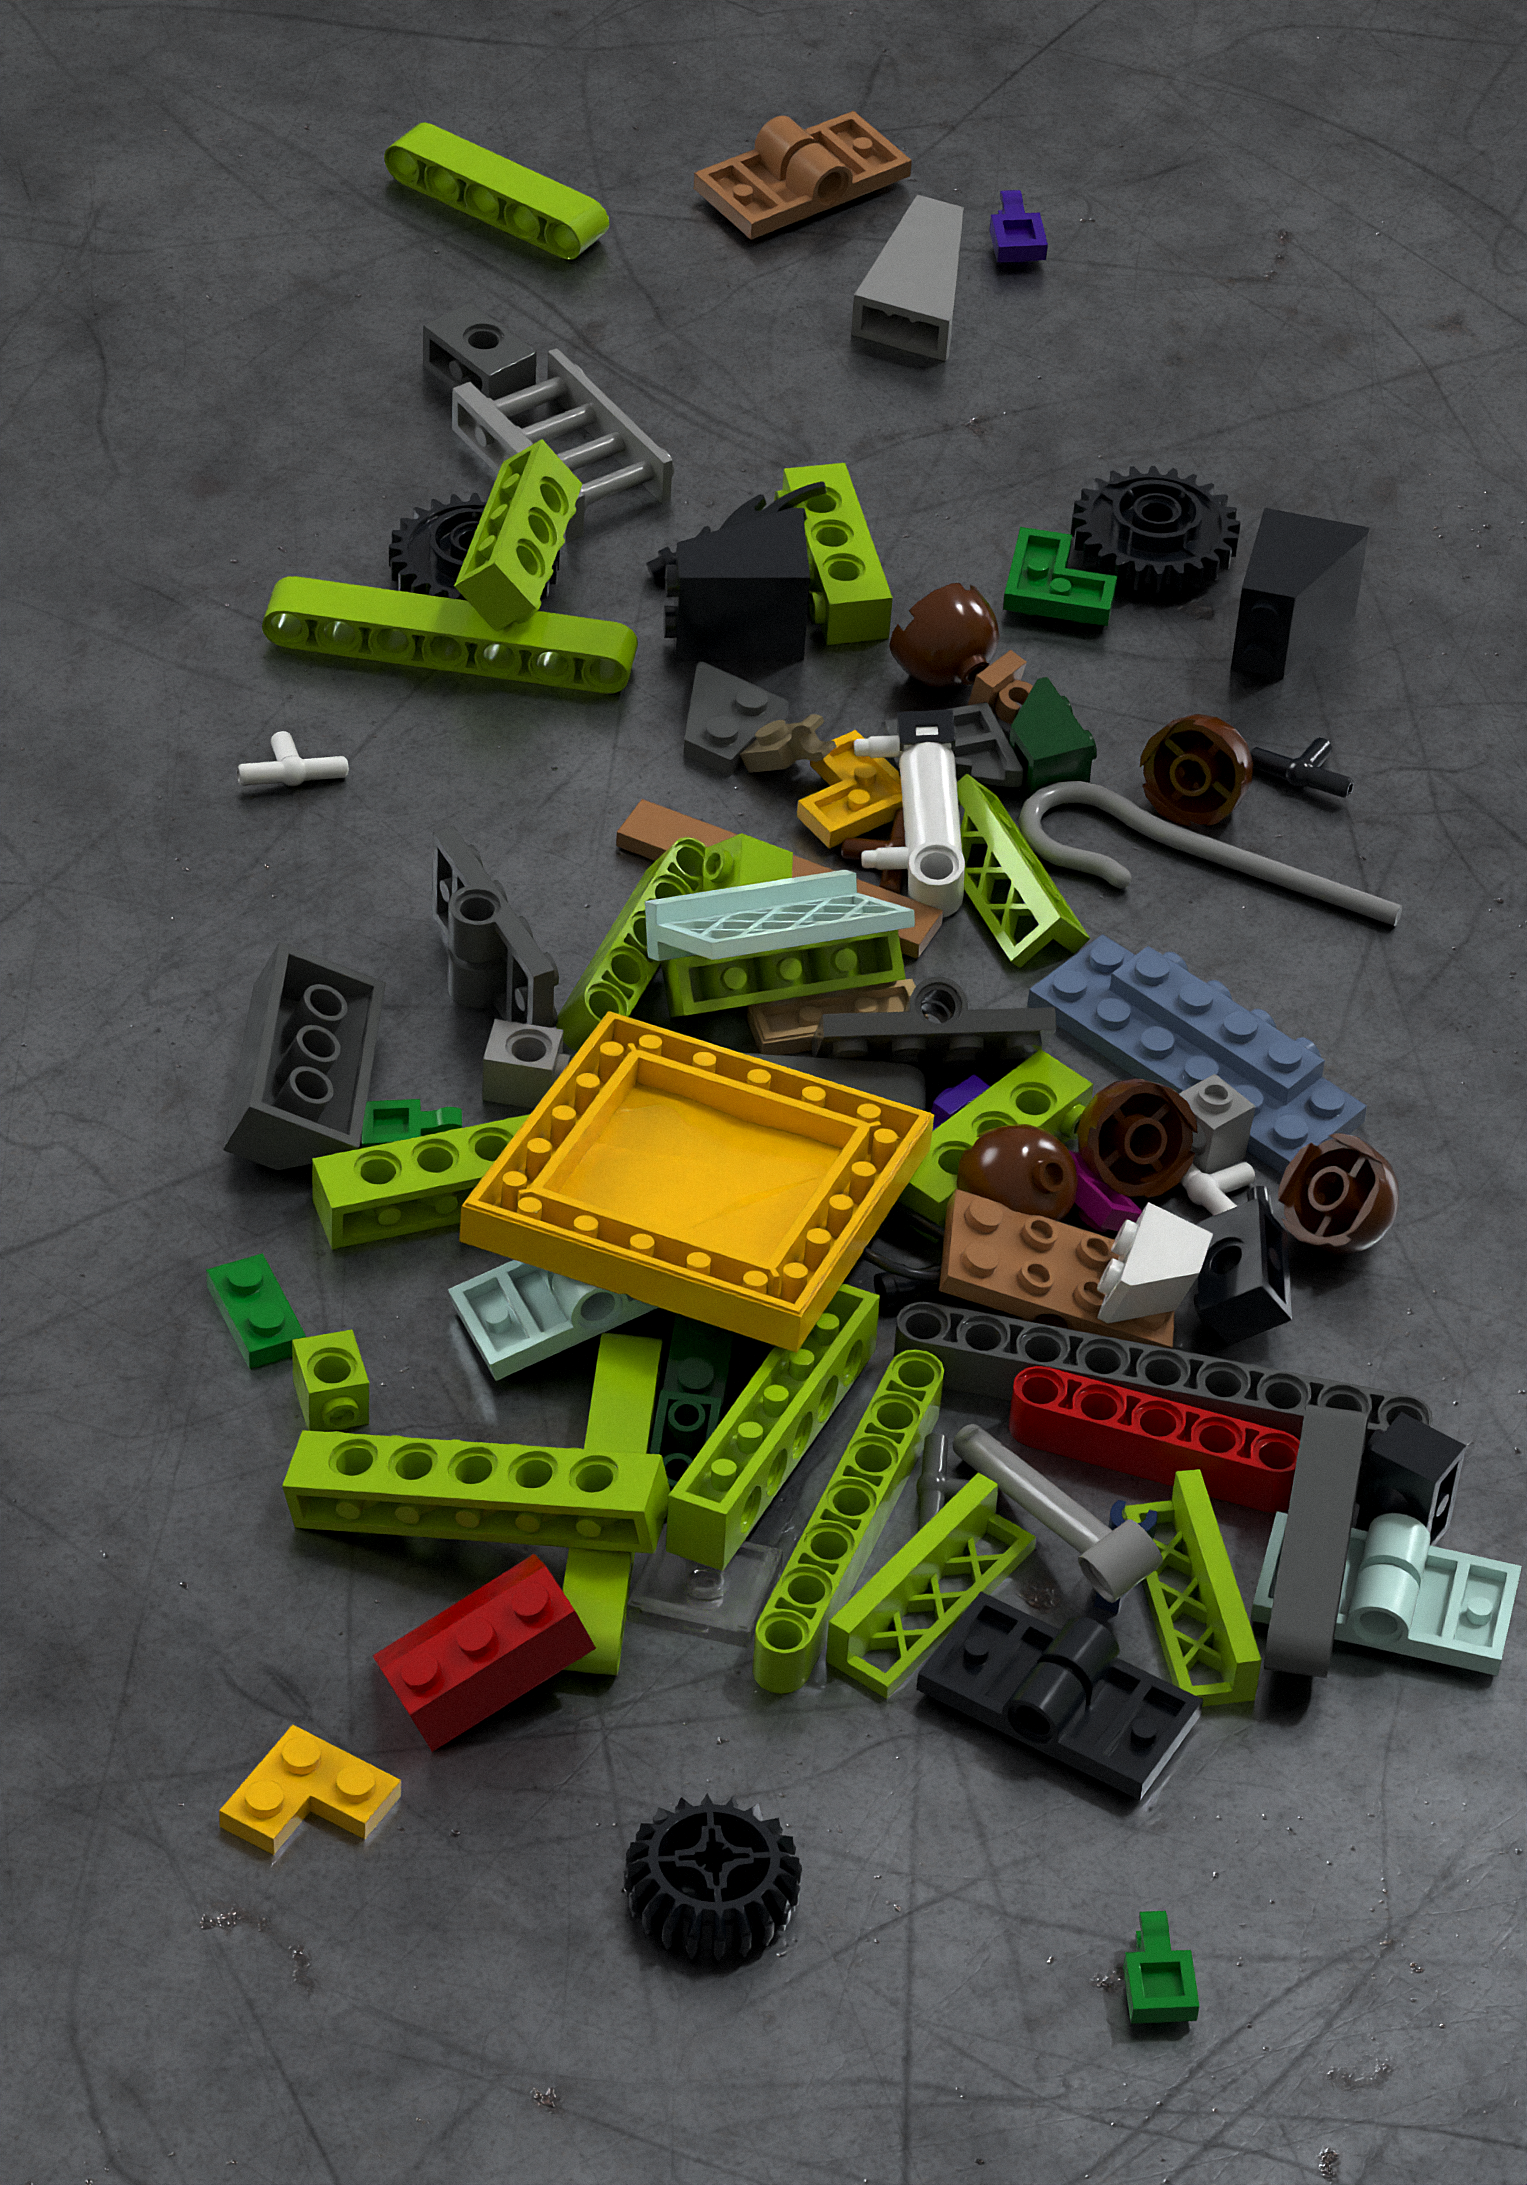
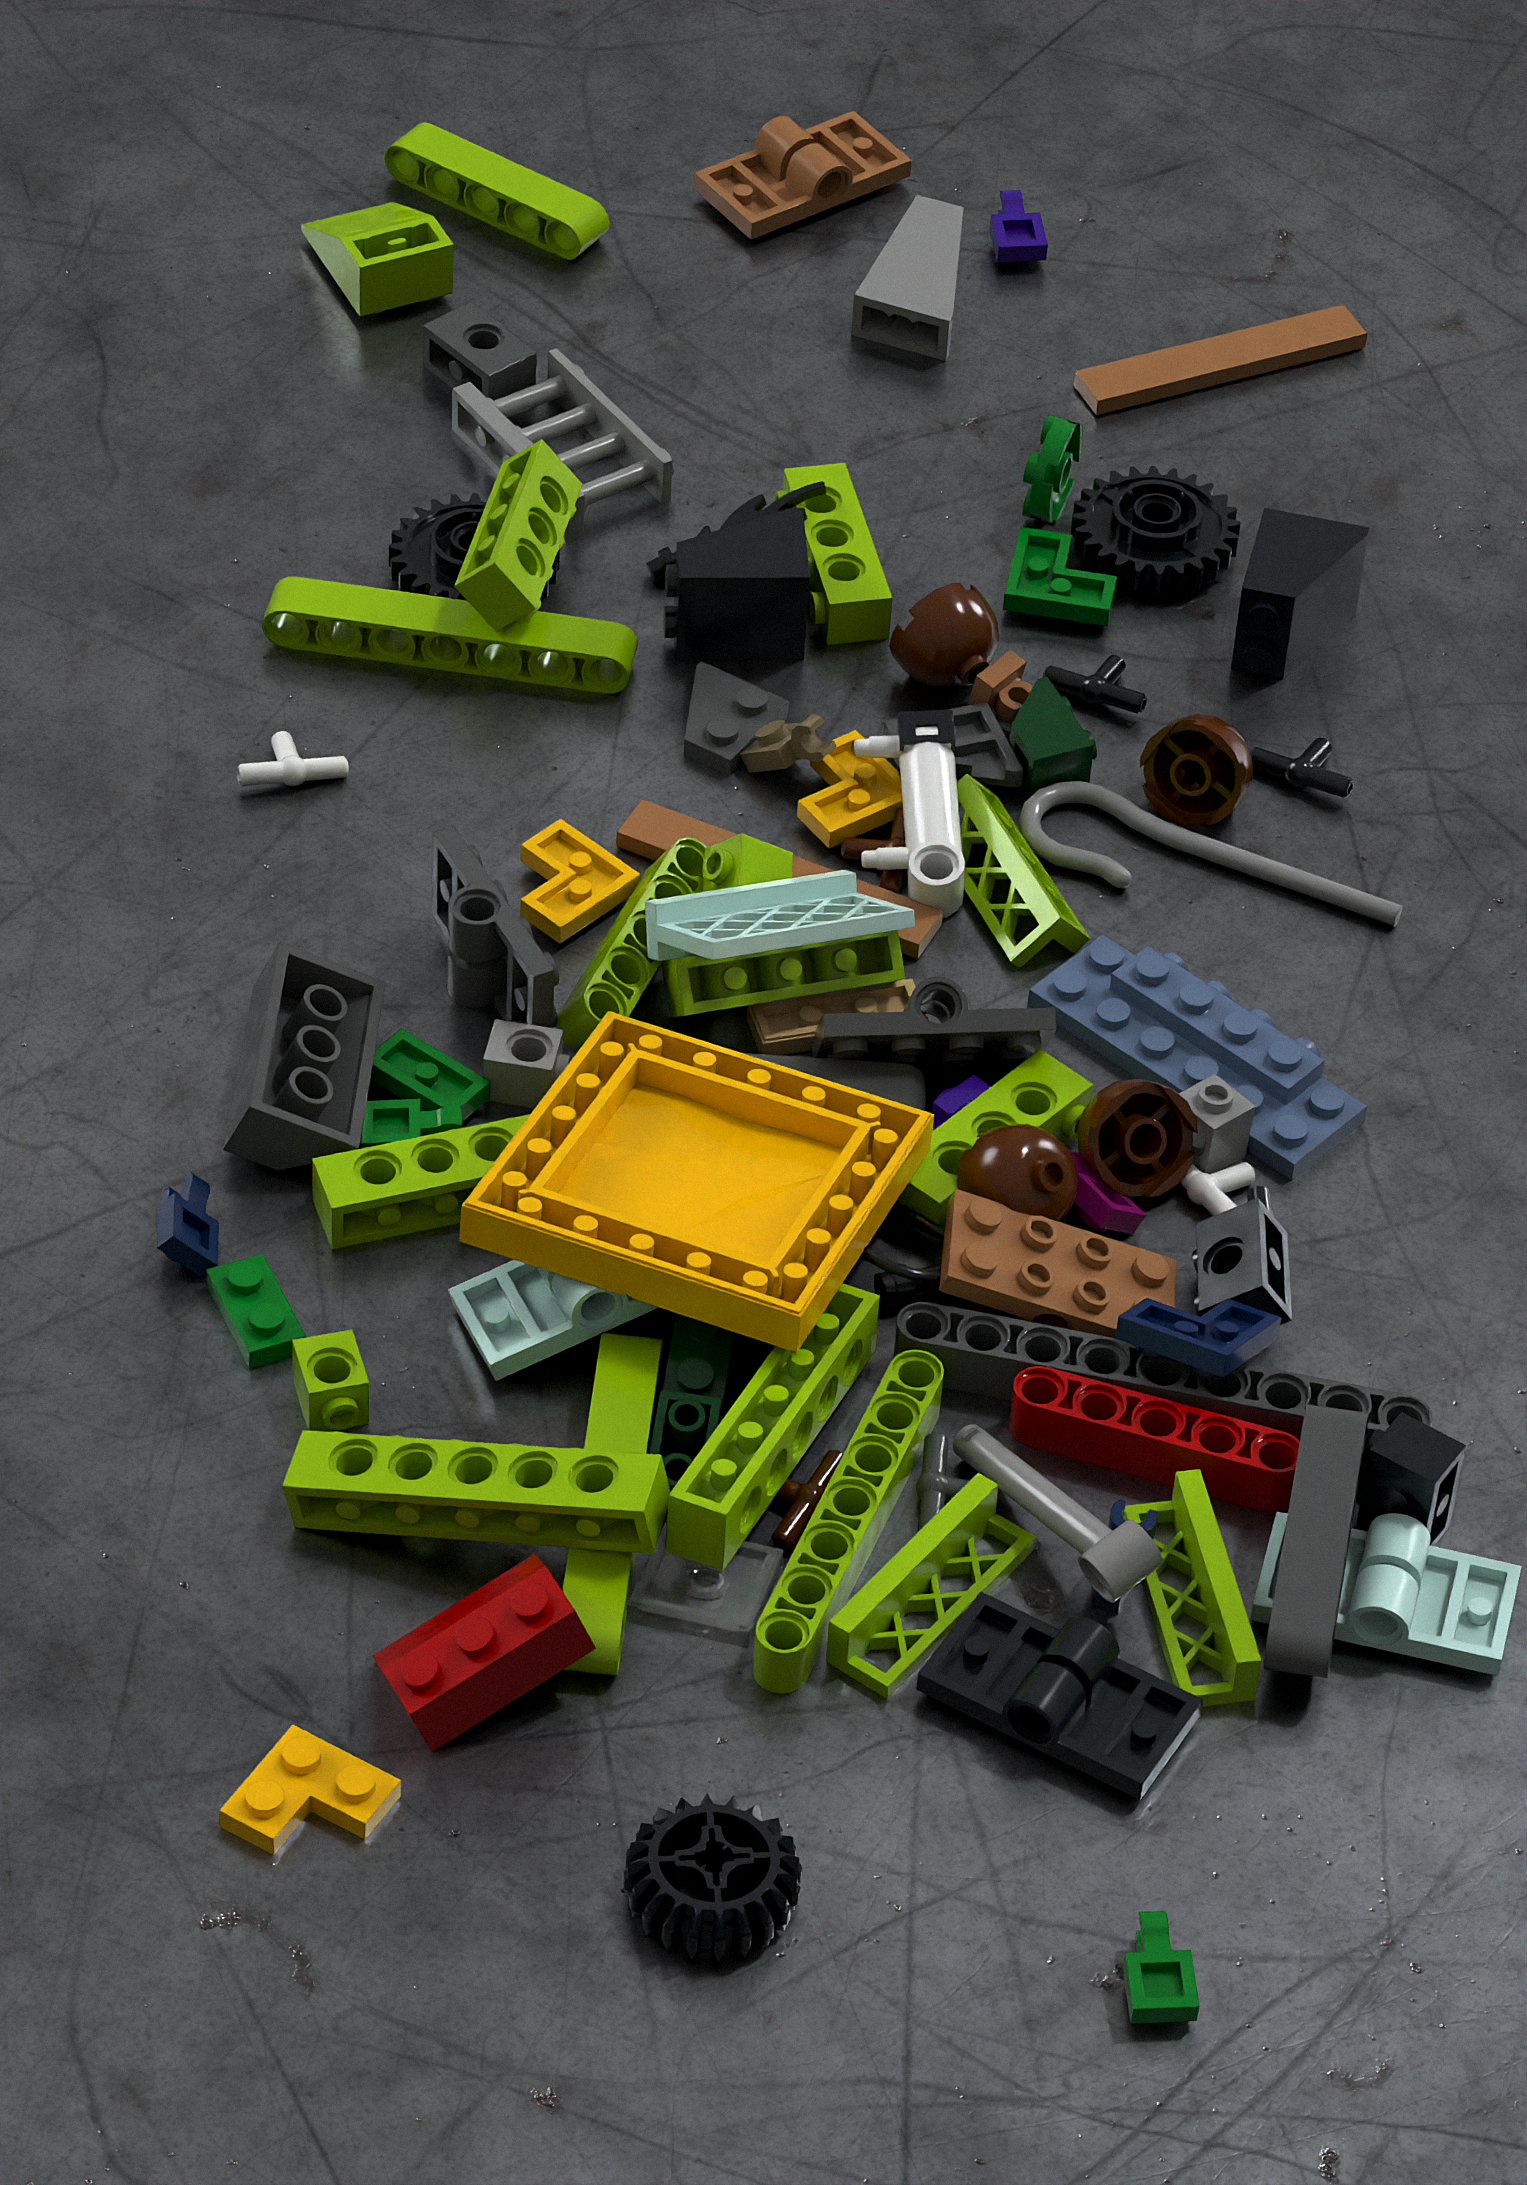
white slope [1097,1202,1213,1323] -> none
reddish brown cylinder [1278,1133,1399,1256] -> none
none -> dark blue plate [156,1171,219,1277]
none -> lime slope [301,202,454,316]
none -> green plate [370,1028,490,1121]
none -> yellow plate [520,818,640,944]
none -> reddish brown piece [771,1450,843,1550]
none -> green plate [1022,414,1083,523]
none -> black piece [1043,655,1147,714]
none -> medium nougat tile [1073,304,1367,415]
none -> dark blue plate [1115,1298,1281,1377]

